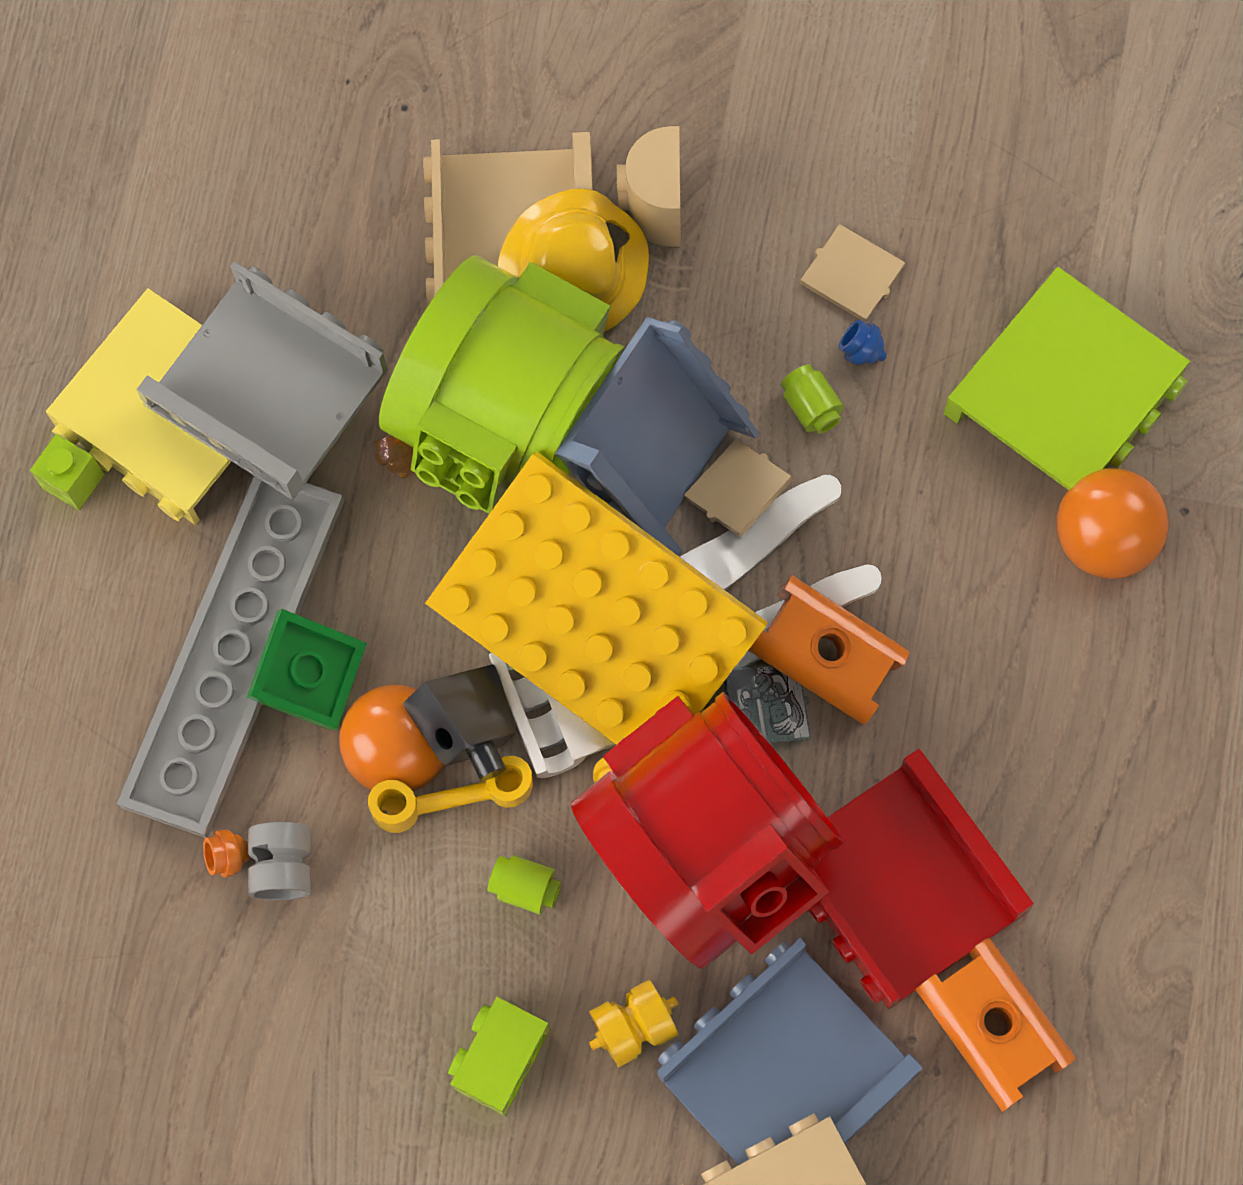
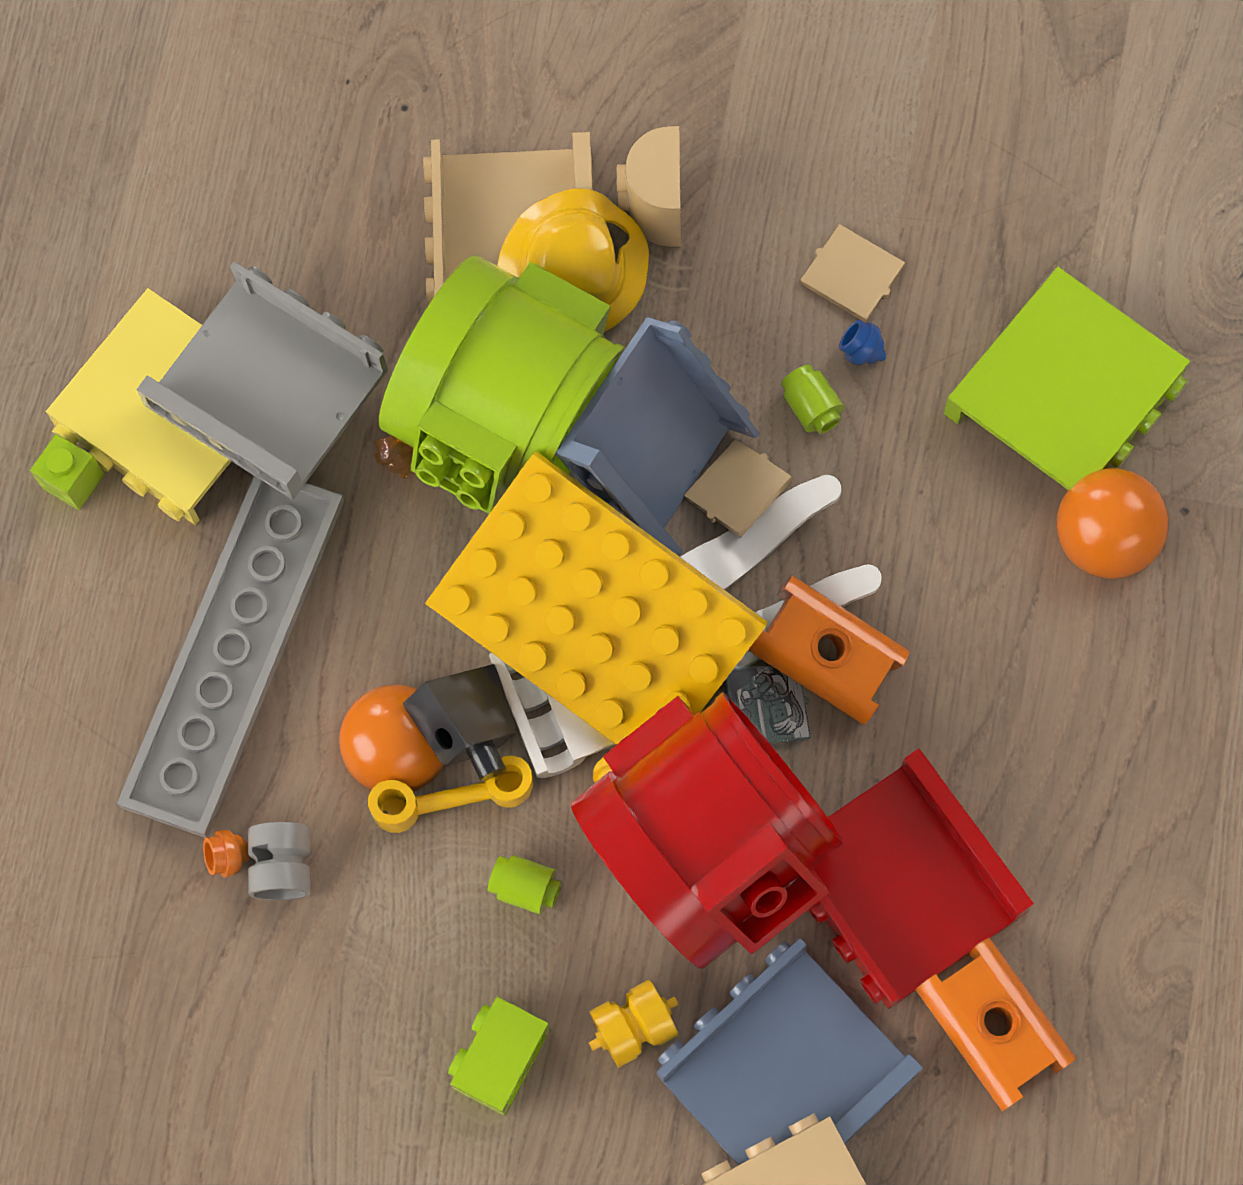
green plate [246,609,367,731] -> none

